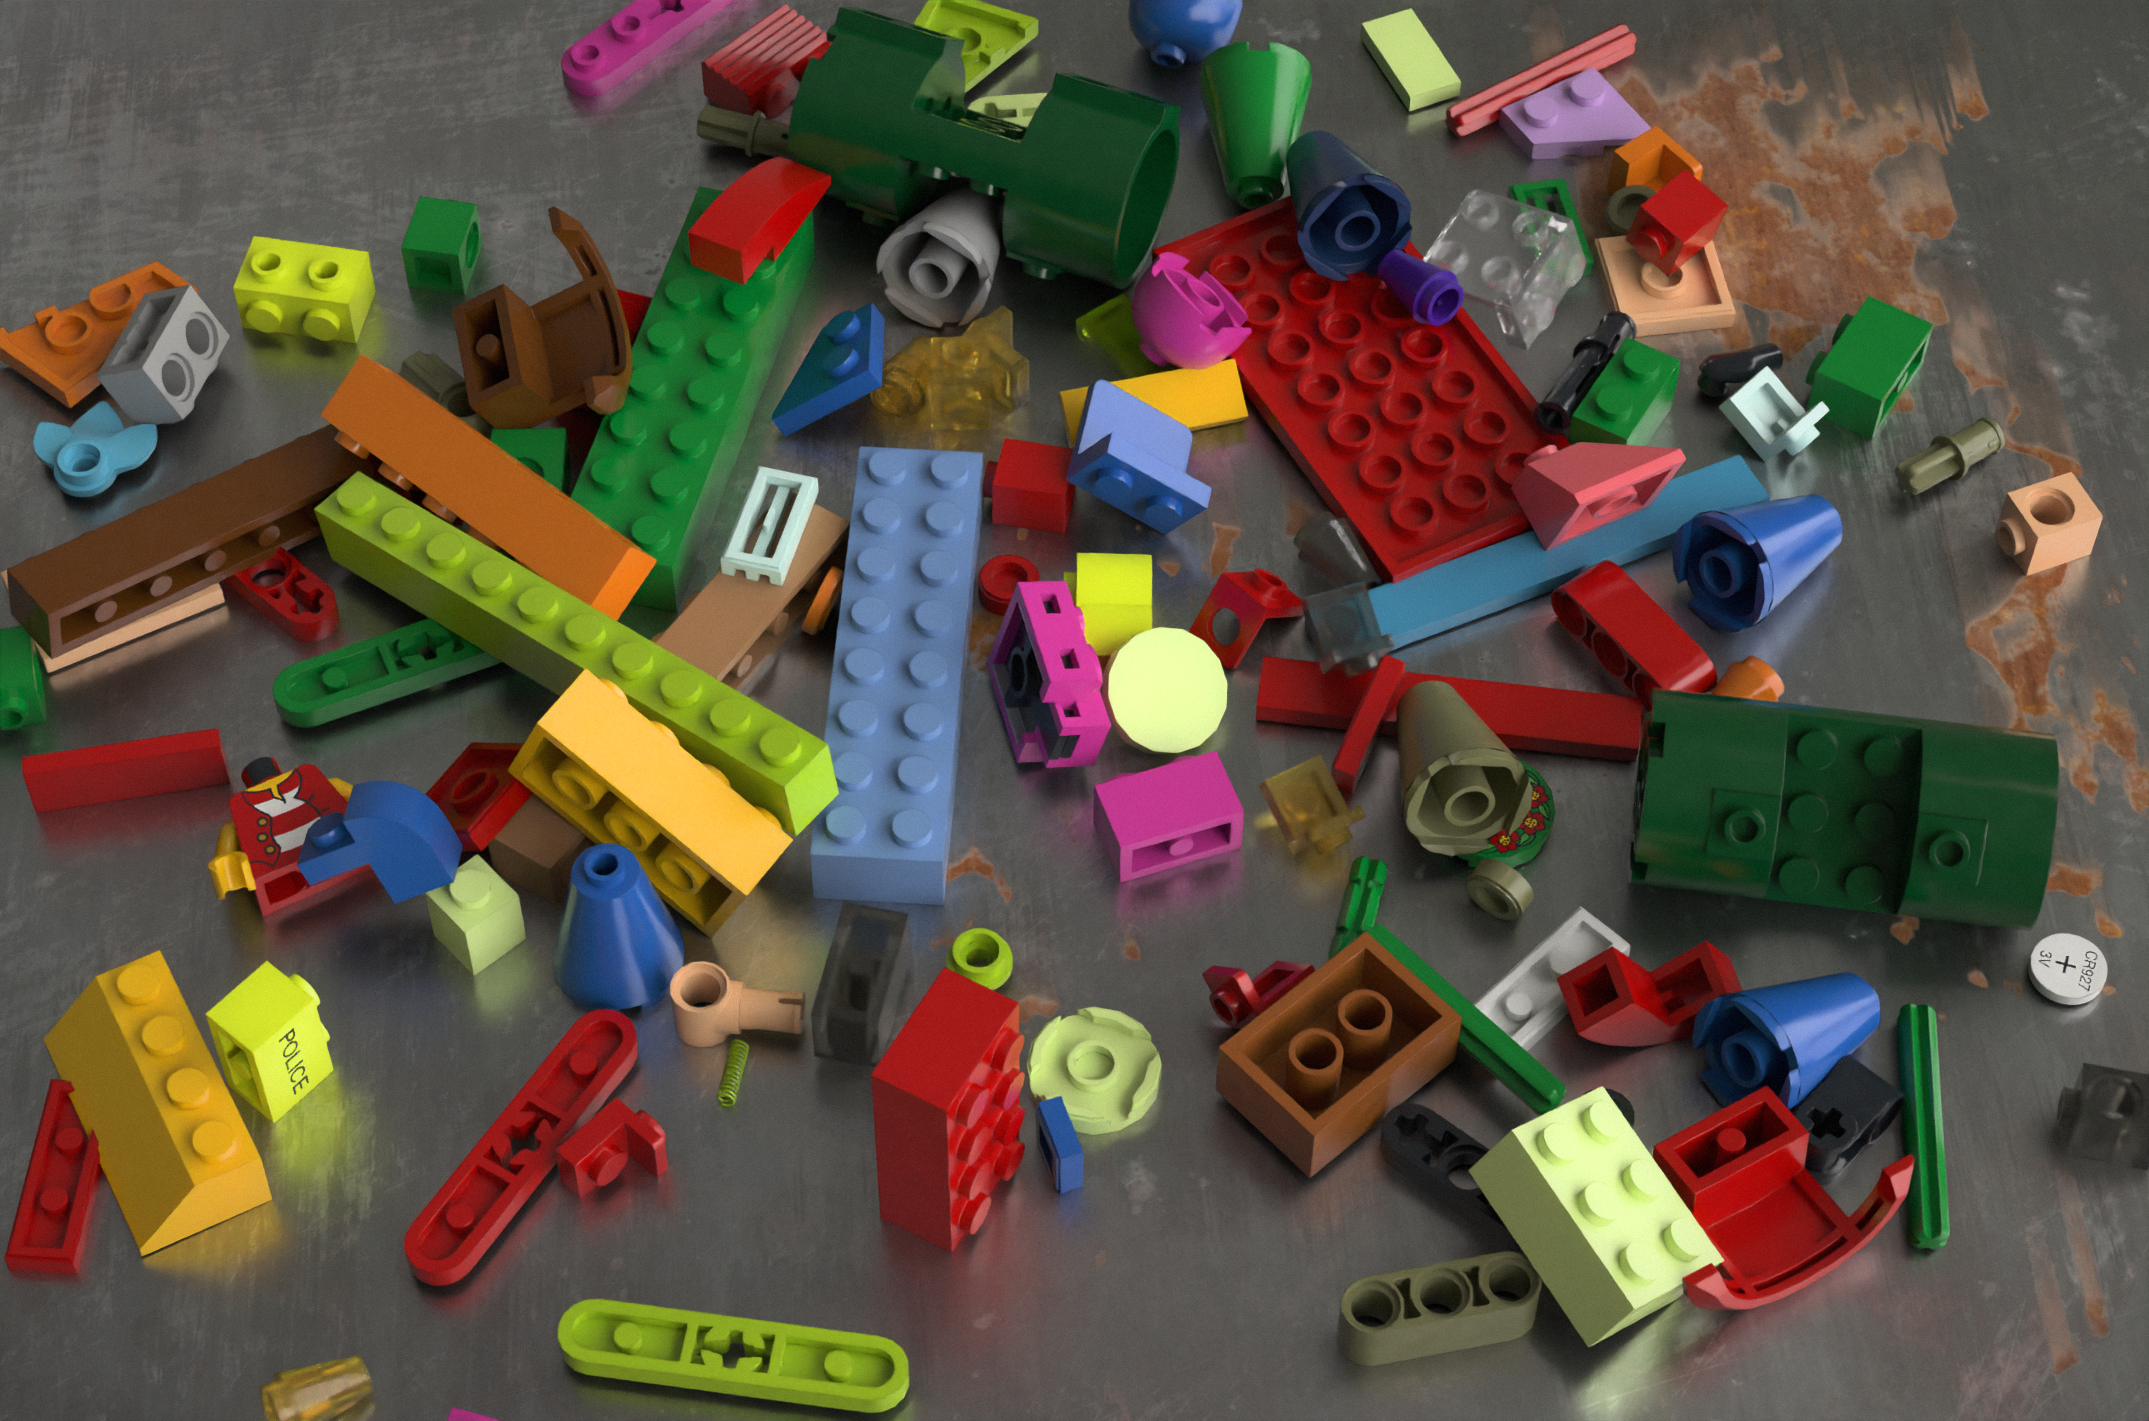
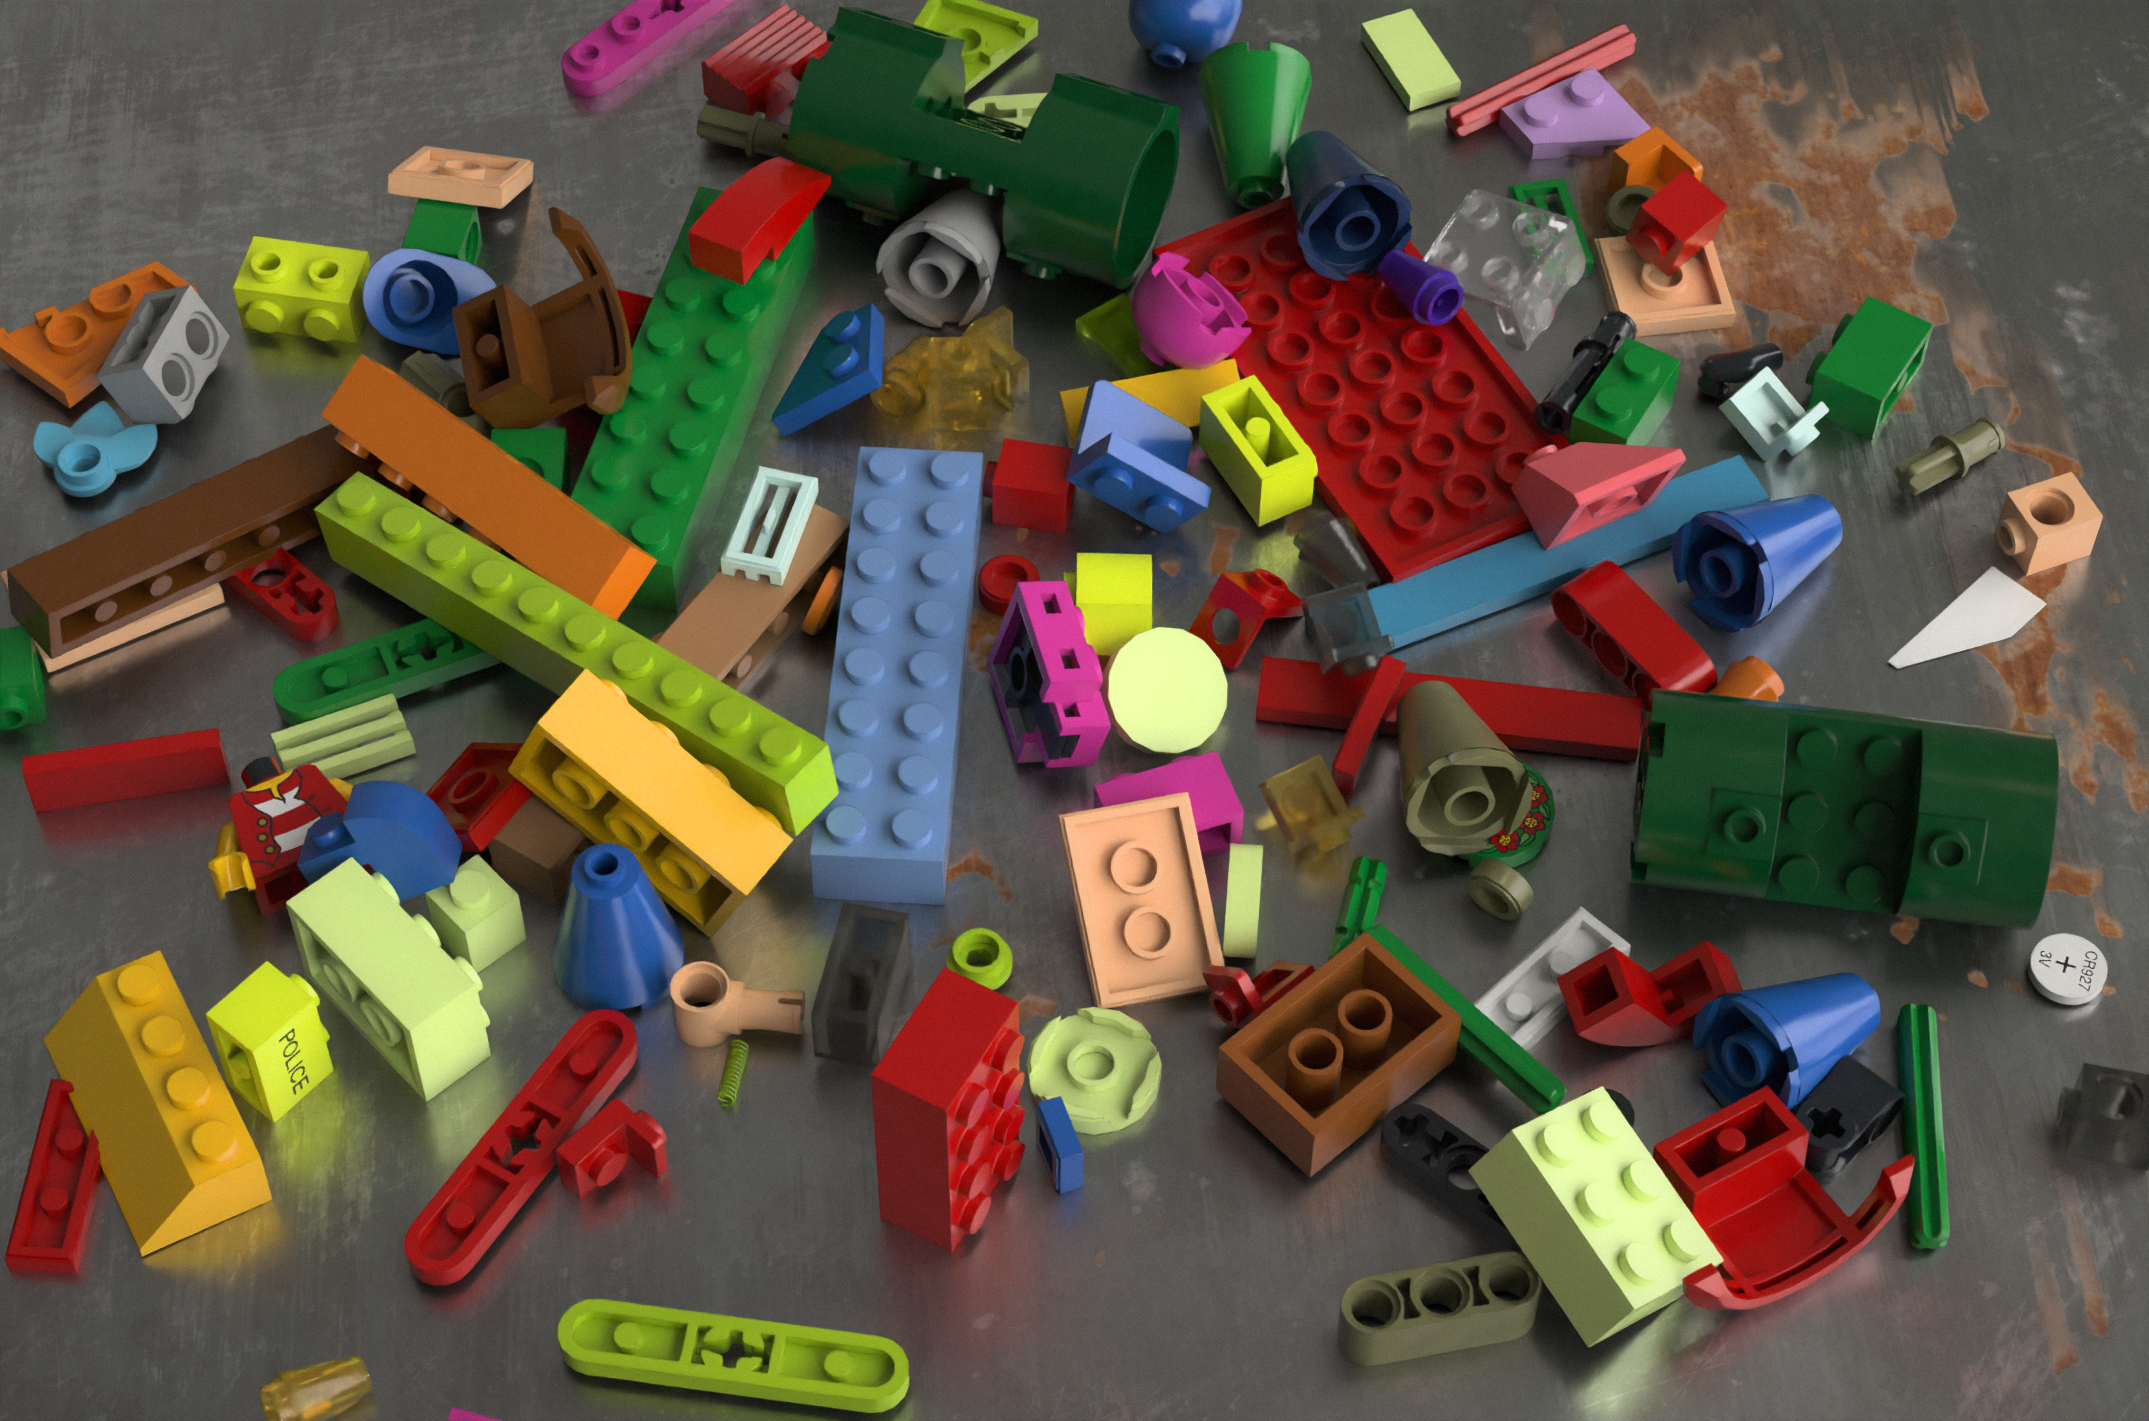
none -> yellowish green tile [271,693,416,779]
none -> yellowish green brick [286,857,491,1102]
none -> blue piece [362,248,496,355]
none -> light nougat tile [388,146,534,209]
none -> light nougat tile [1057,792,1225,1010]
none -> neon yellow brick [1199,375,1318,527]
none -> yellowish green beam [1223,843,1263,959]
none -> white sticker [1887,566,2047,669]

